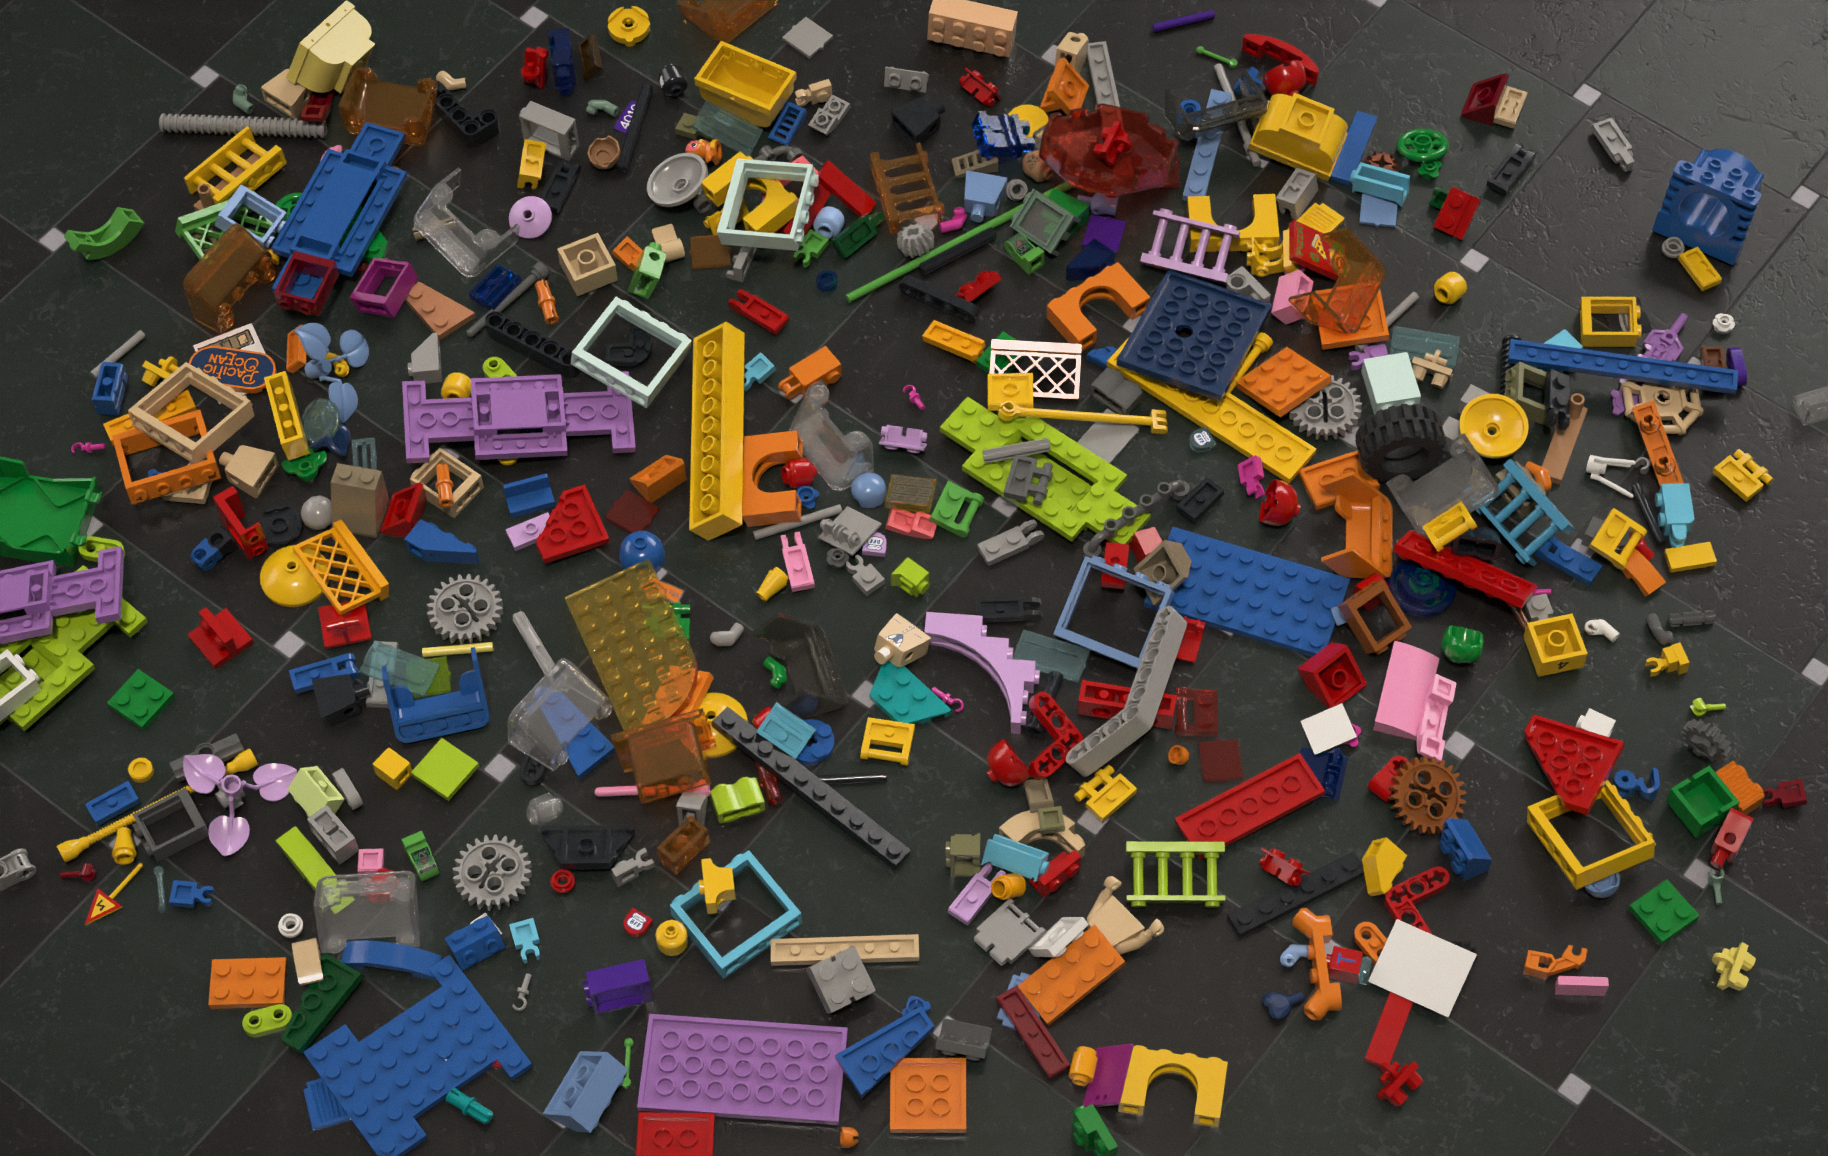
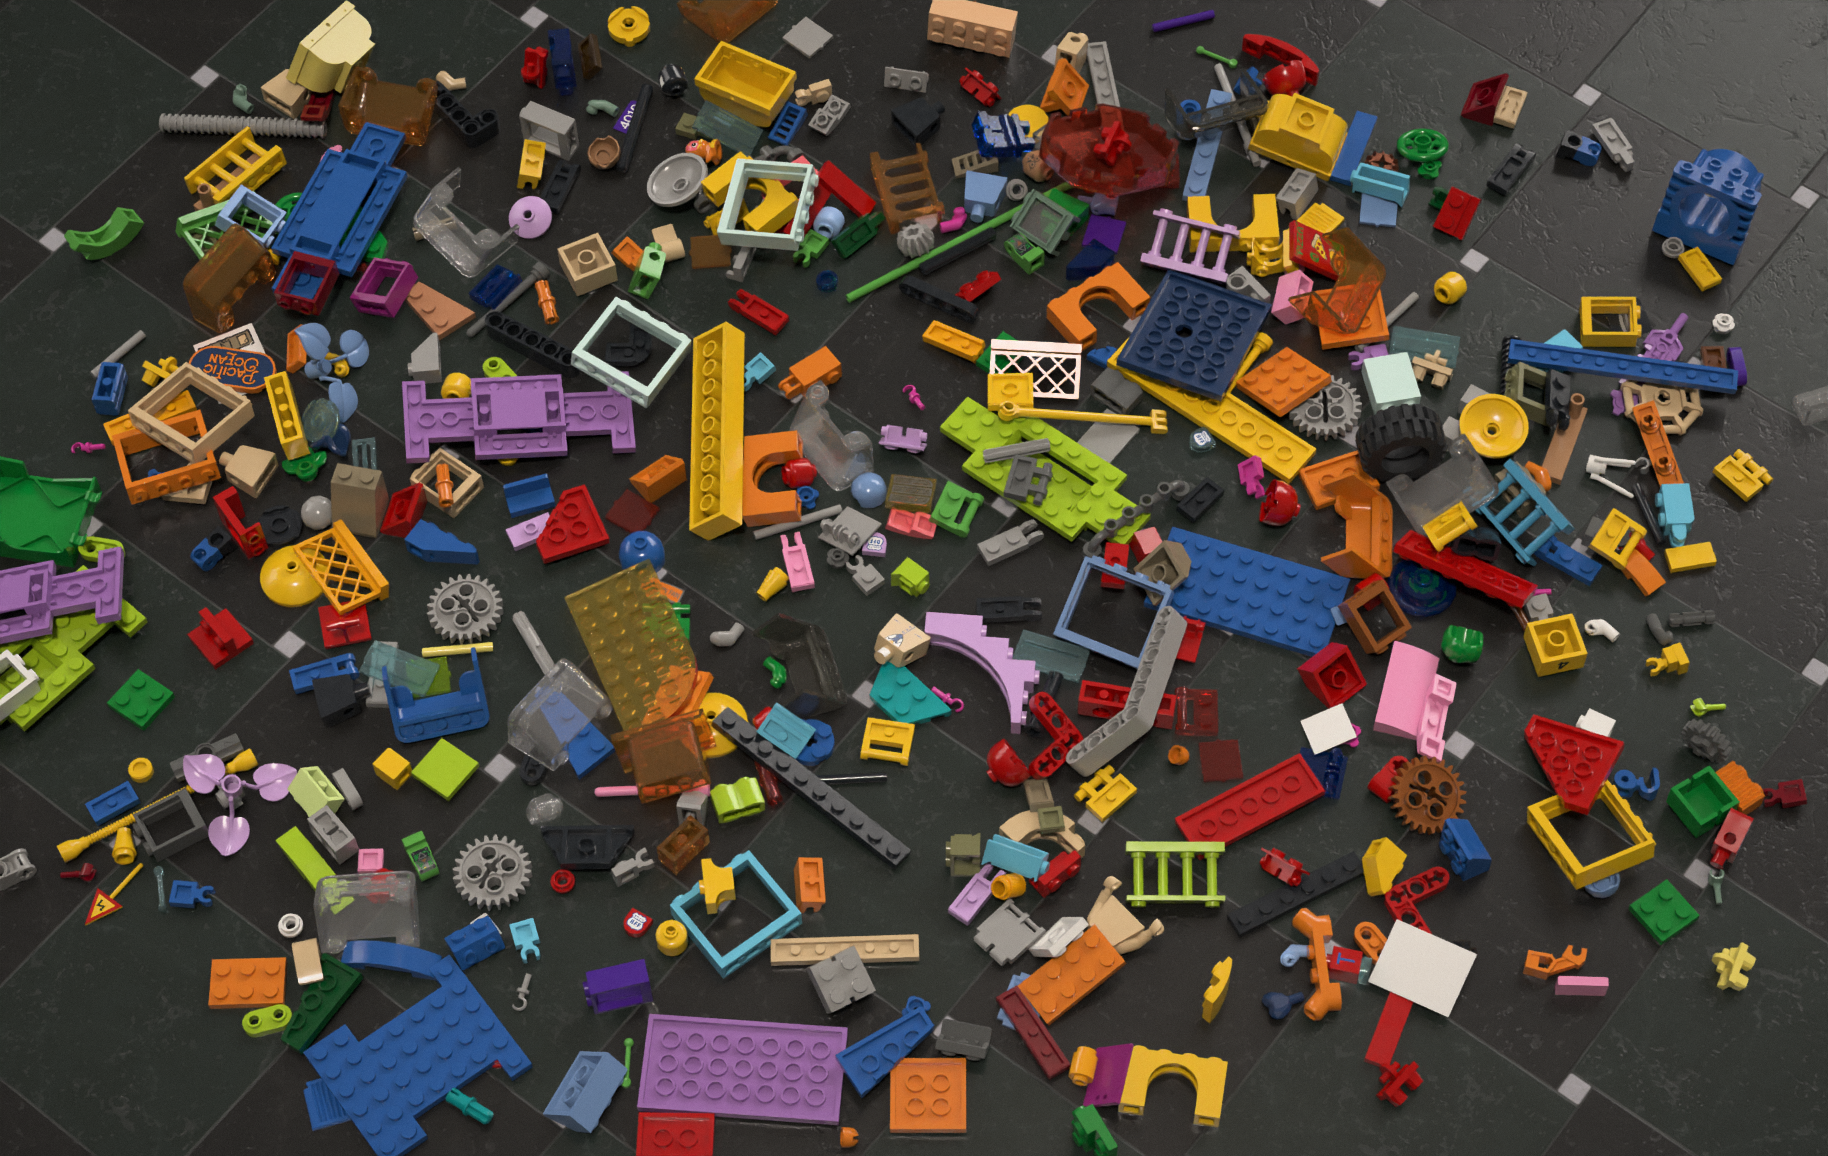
none -> orange hinge [794,857,826,913]
none -> yellow slope [1202,956,1232,1023]
none -> leg [1556,130,1602,166]

